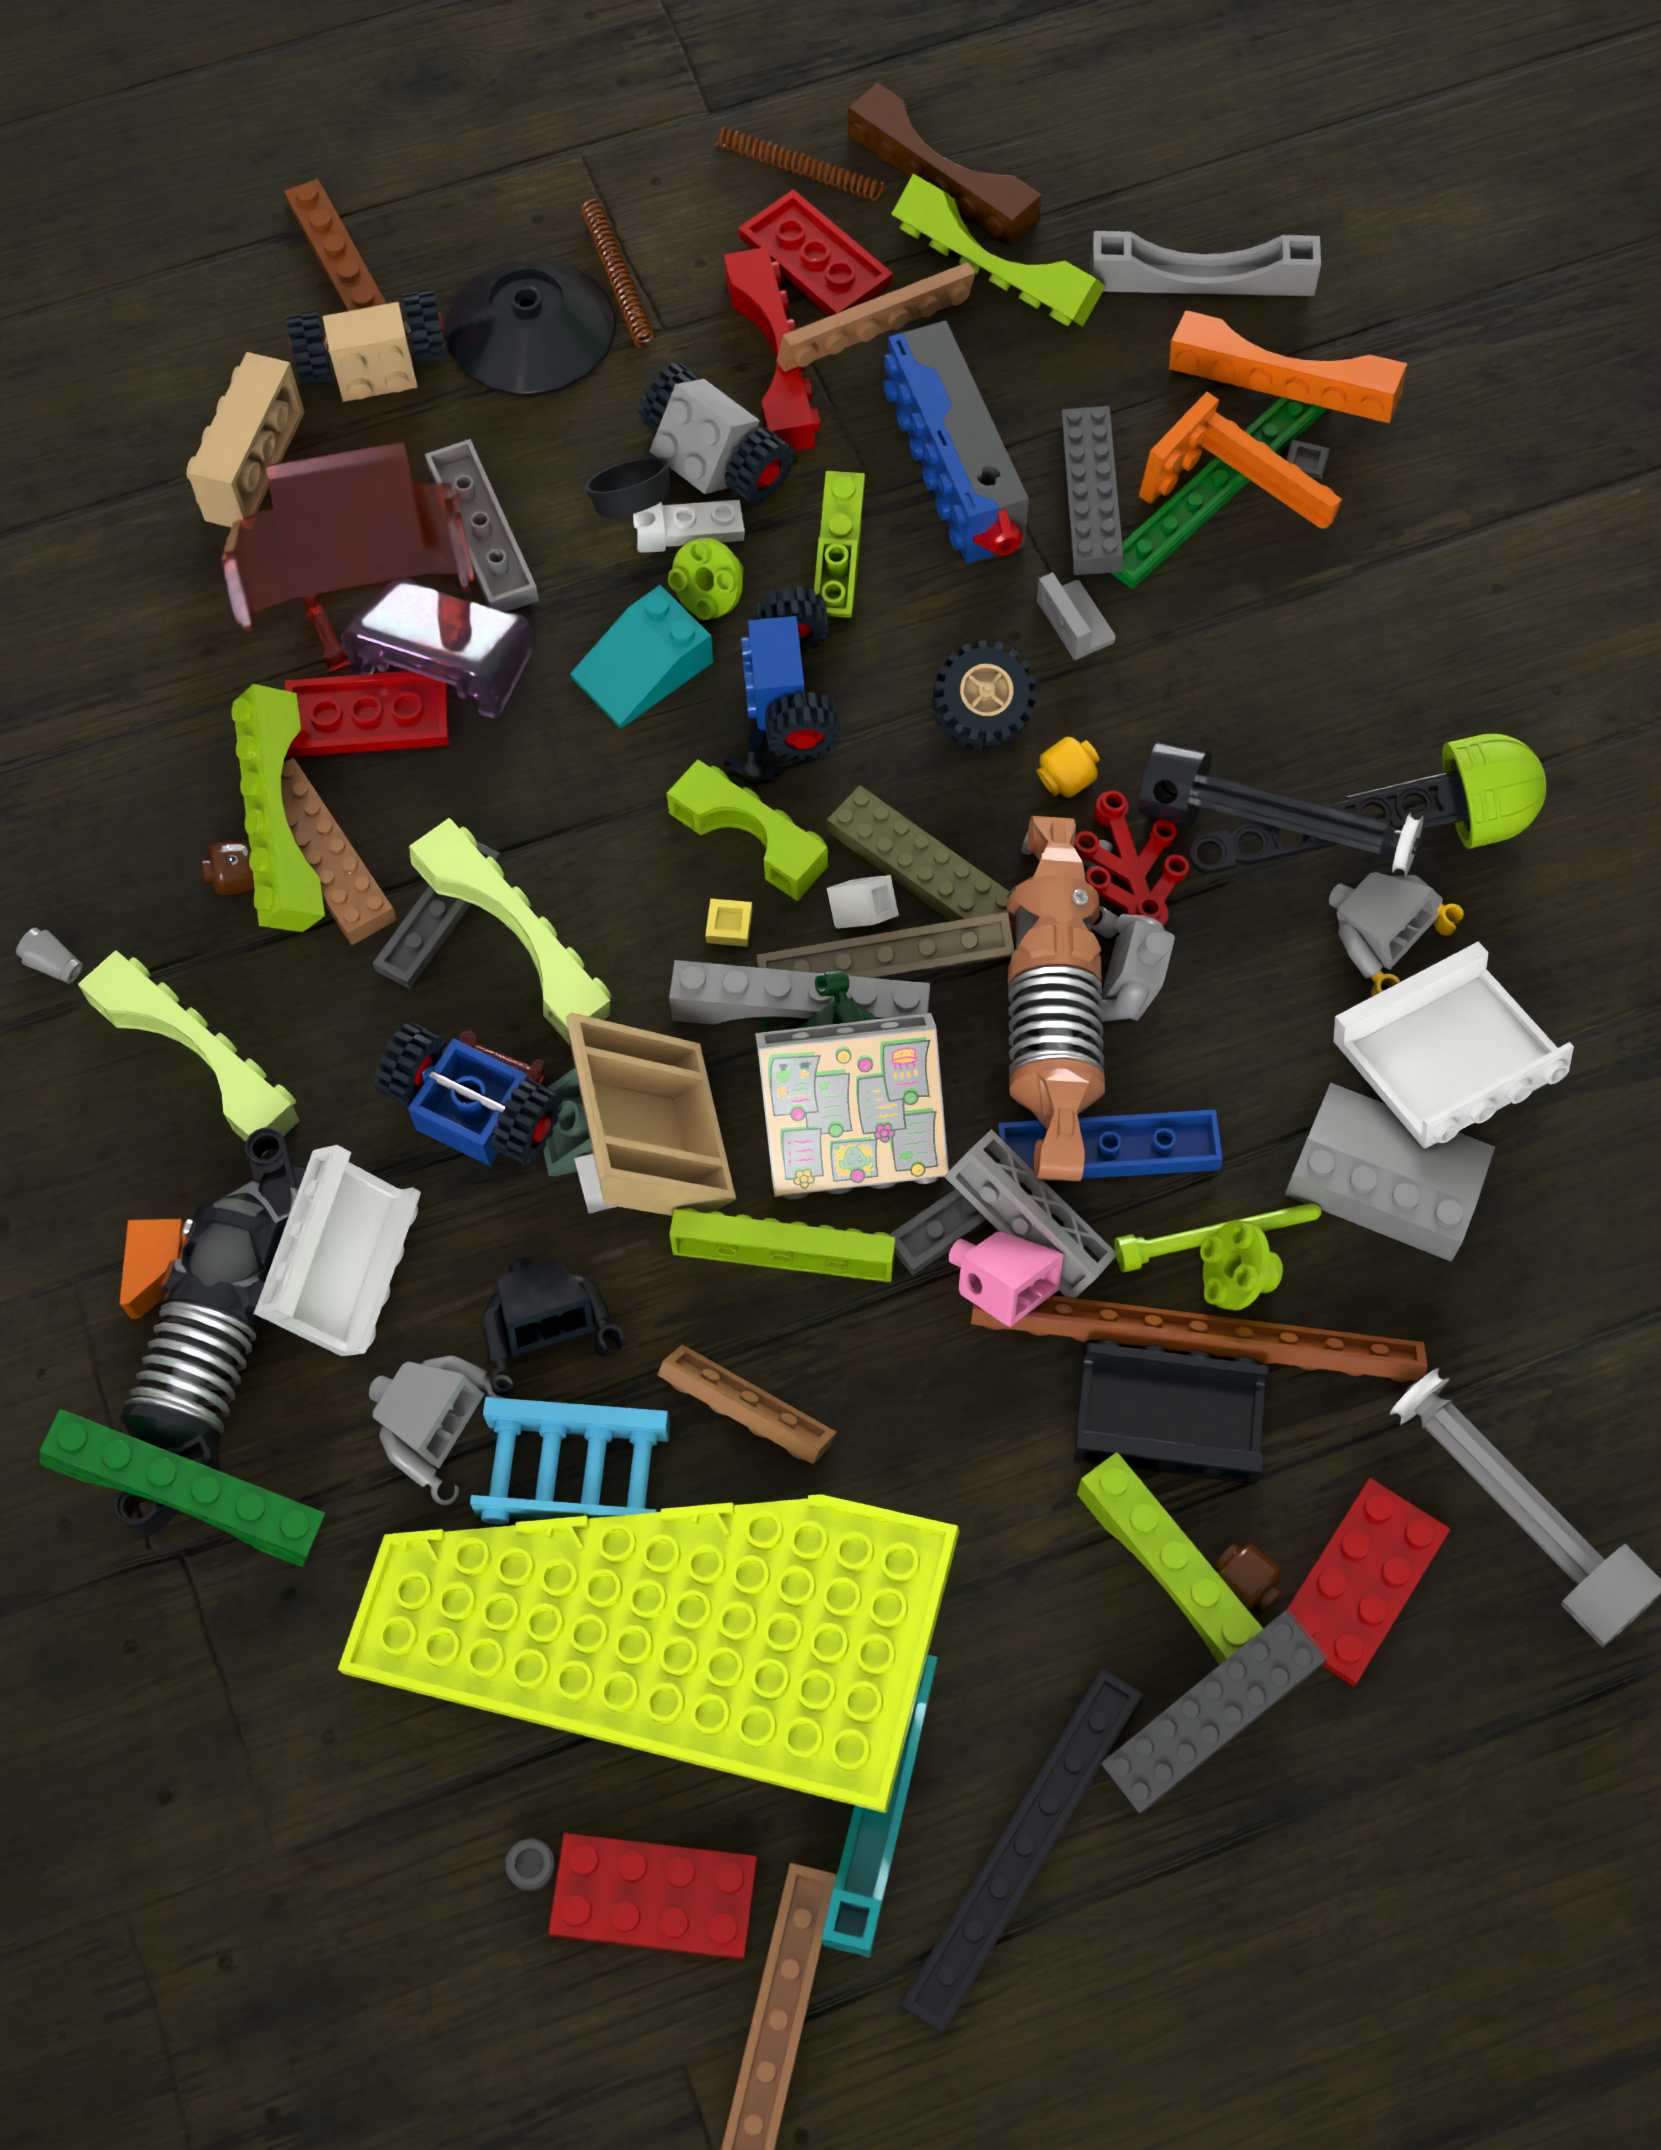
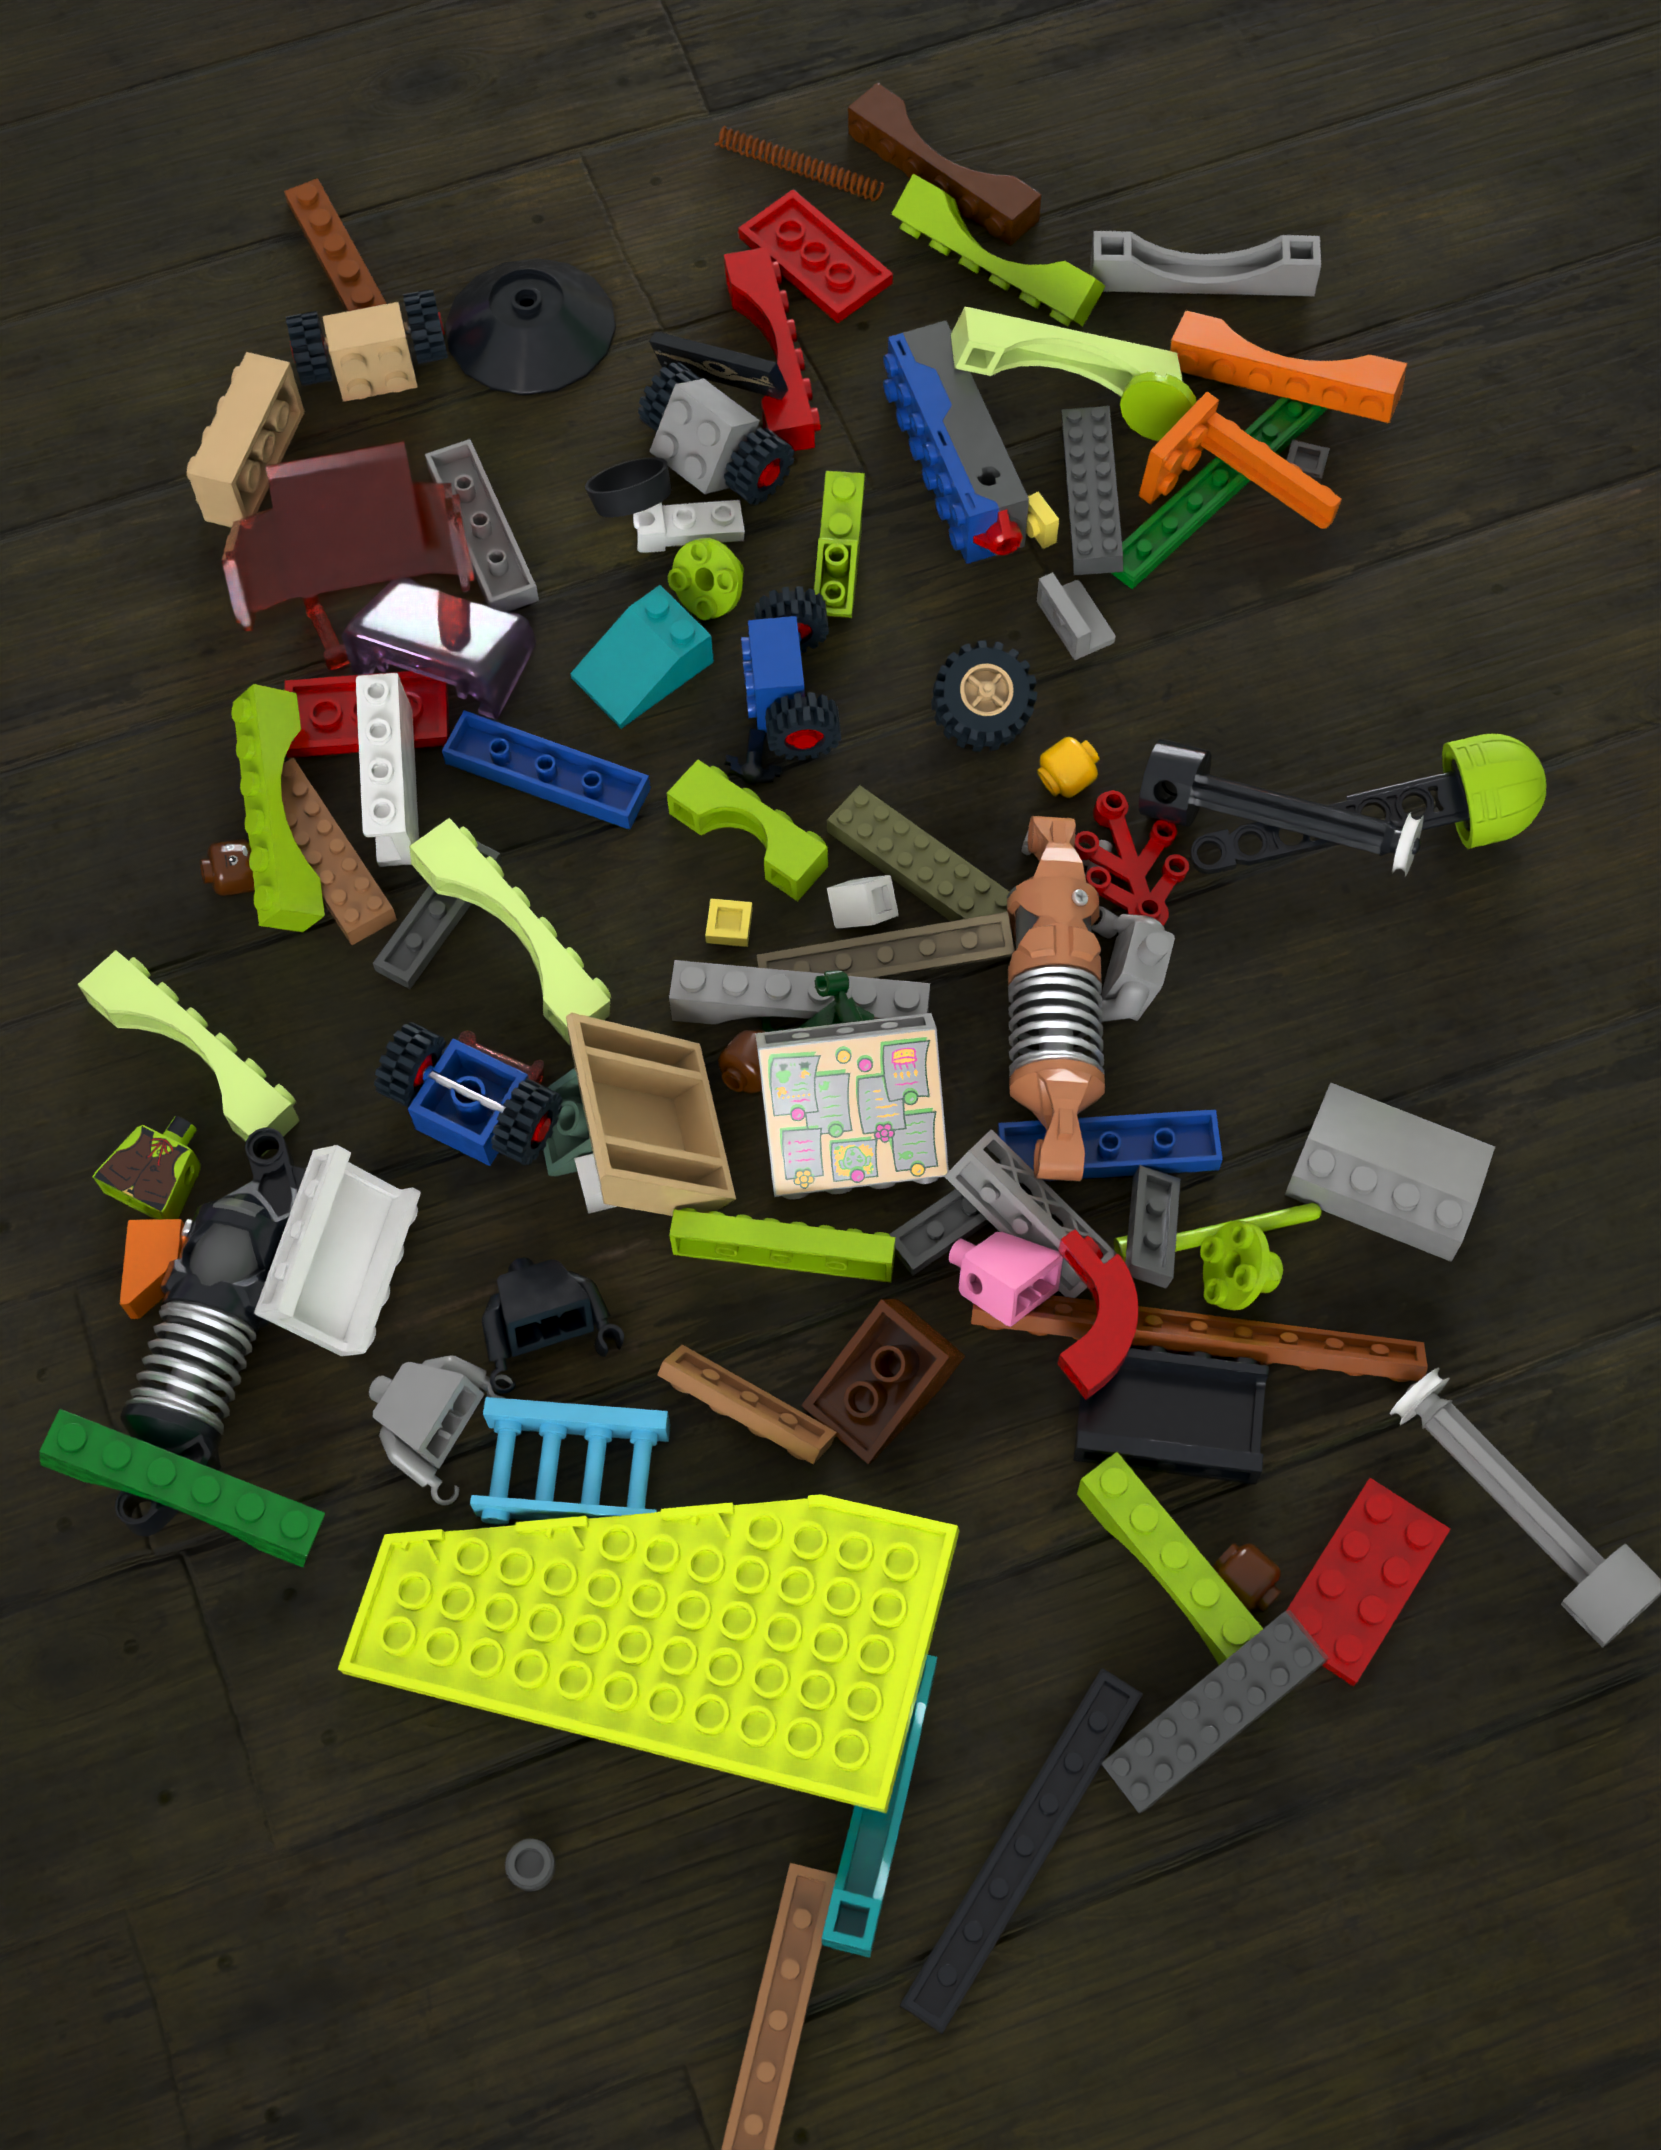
light grey cone [16,928,83,984] -> none
red plate [548,1833,757,1960] -> none
dark orange piece [581,198,654,348] -> none
medium nougat plate [776,262,976,372] -> none
light grey torso [1329,872,1464,997] -> none
white panel [1333,942,1574,1149] -> none
none -> torso [92,1116,201,1219]
none -> white panel [356,673,419,867]
none -> blue piece [442,710,651,830]
none -> black tile [649,332,788,400]
none -> reddish brown head [718,1030,765,1093]
none -> reddish brown slope [801,1299,965,1464]
none -> yellowish green arch [951,307,1182,397]
none -> light yellow plate [1026,492,1059,549]
none -> red arch [1057,1229,1138,1400]
none -> lime tile [1120,372,1197,441]
none -> dark grey plate [1125,1165,1181,1288]

